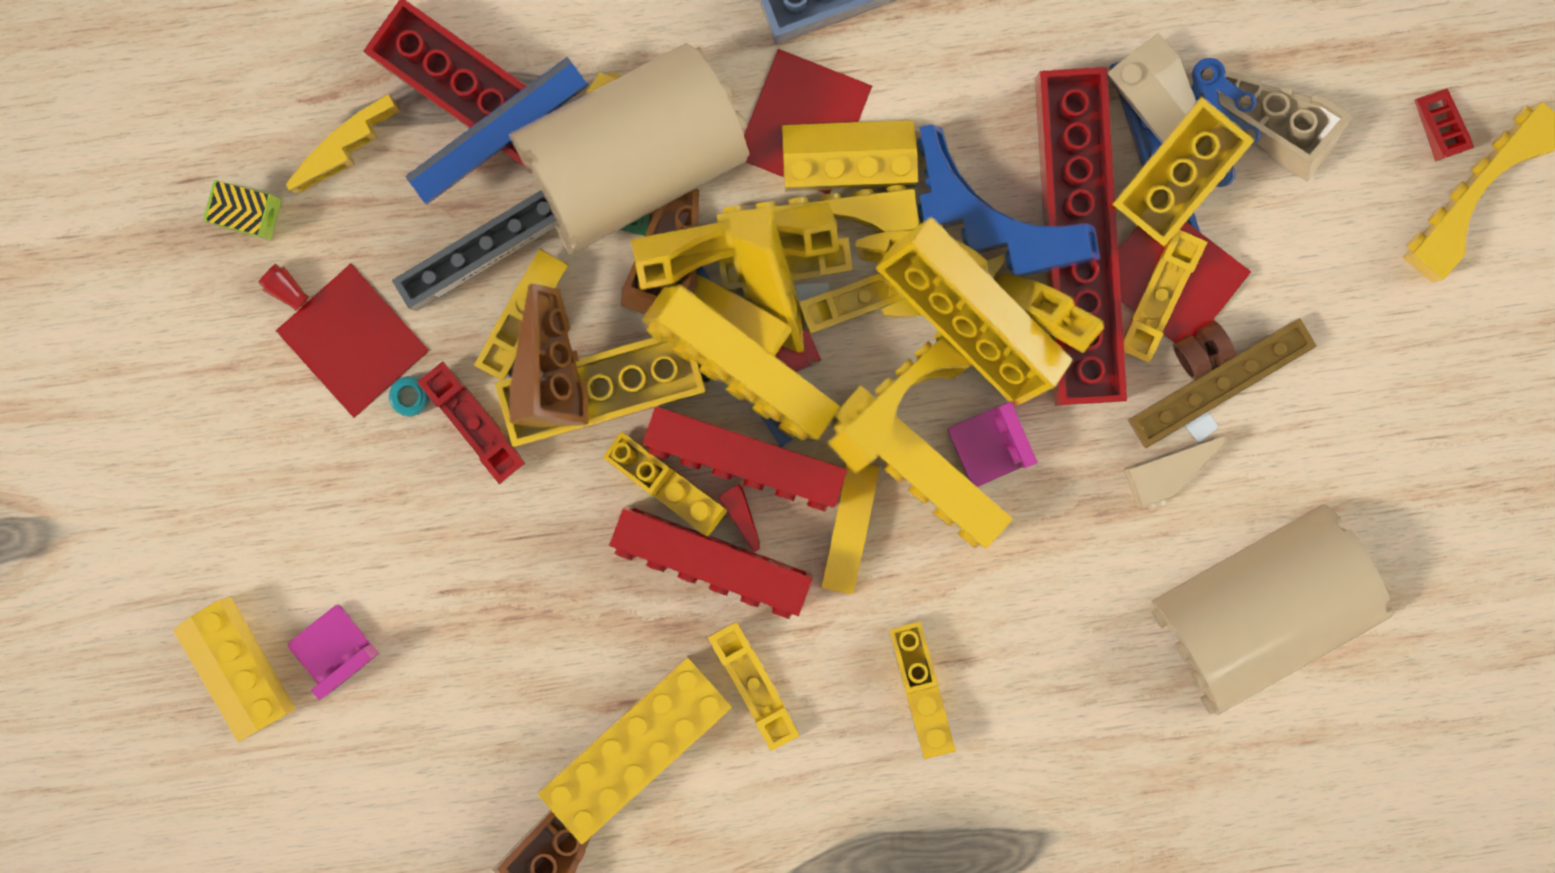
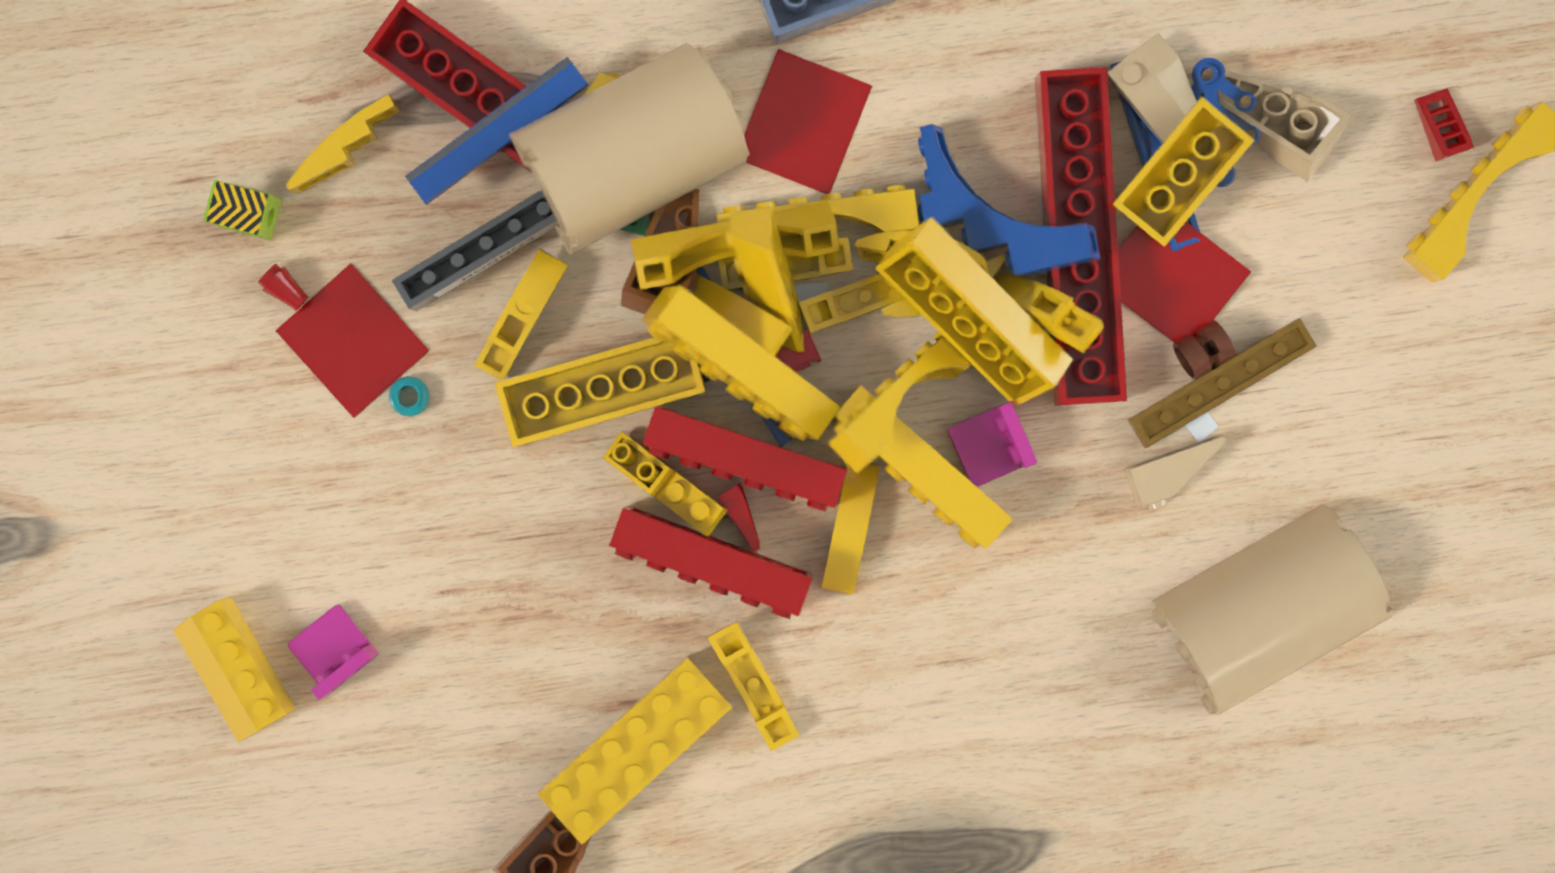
red slope [417,361,526,485] -> none
dark orange wedge [510,283,589,428] -> none
yellow slope [782,120,918,192] -> none
yellow slope [889,621,956,760] -> none
yellow slope [1123,230,1208,363] -> none

